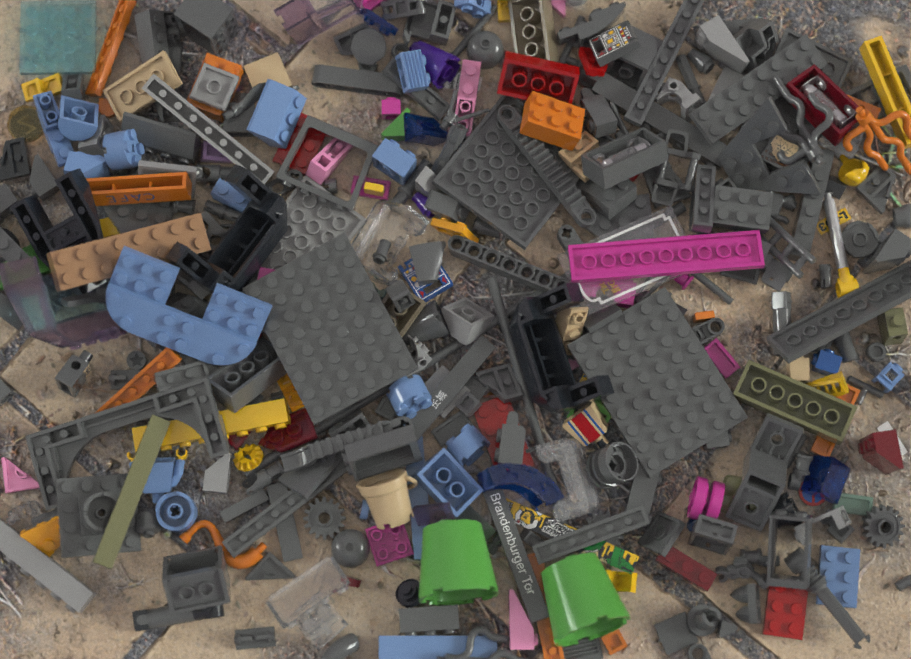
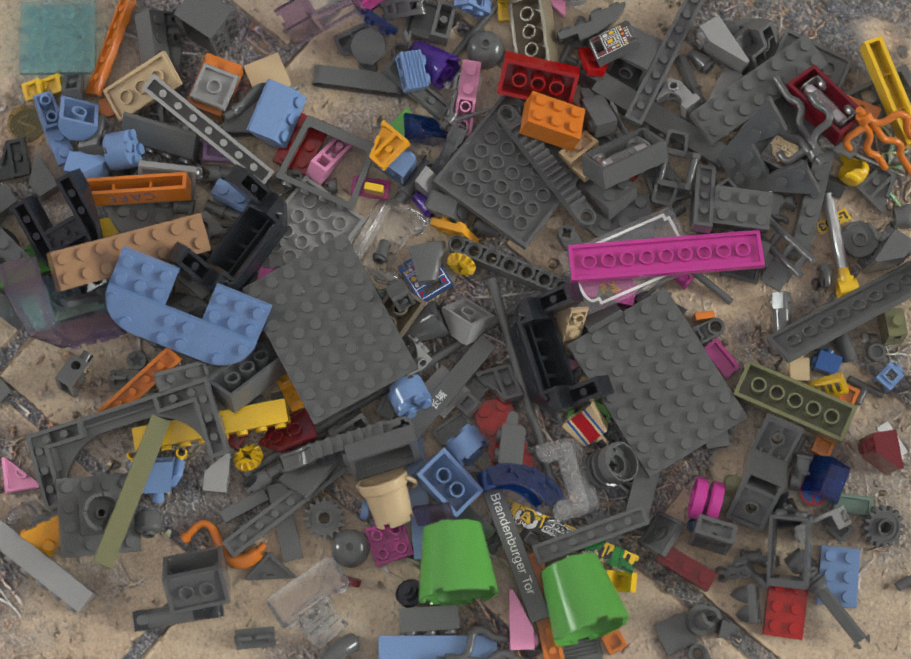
medium blue brick [155,492,198,532] -> none
dark pink plate [382,97,401,120] -> none
none -> light orange wing [369,120,411,171]
none -> yellow gear [446,253,476,277]

